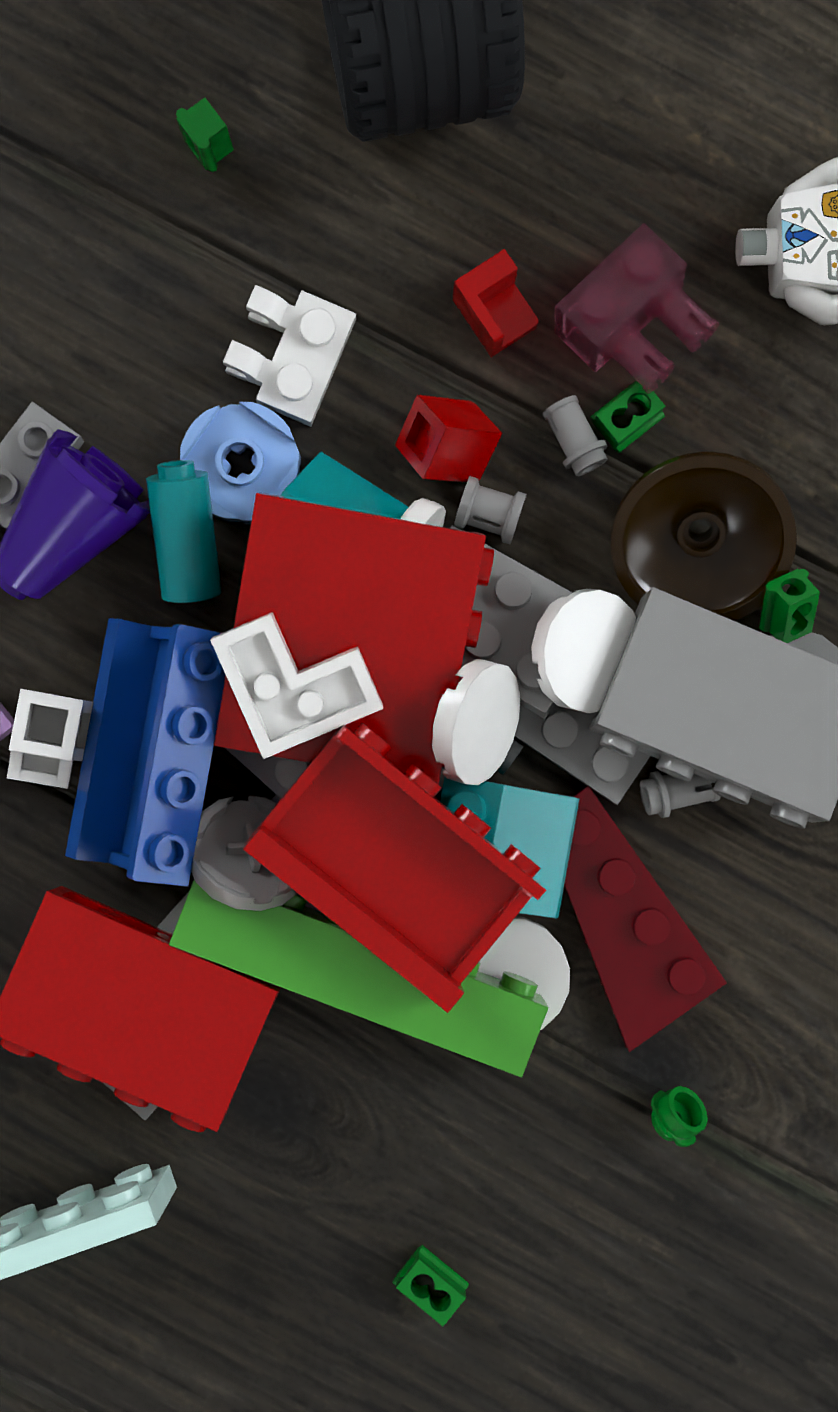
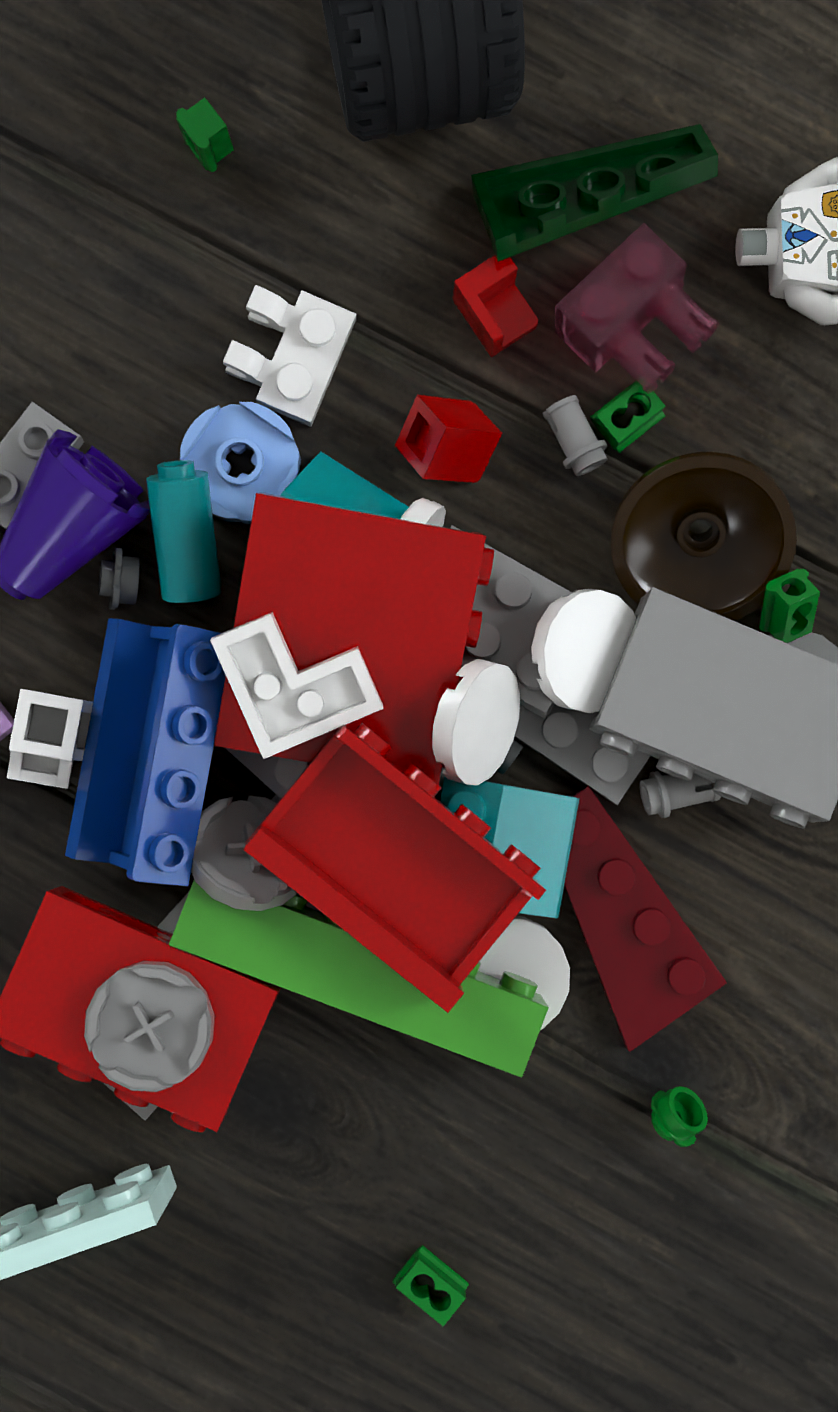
light grey bush [454,476,527,545] -> none
none -> light grey tile [84,961,215,1092]
none -> dark grey plate [98,548,139,610]
none -> dark green wing [471,124,718,262]

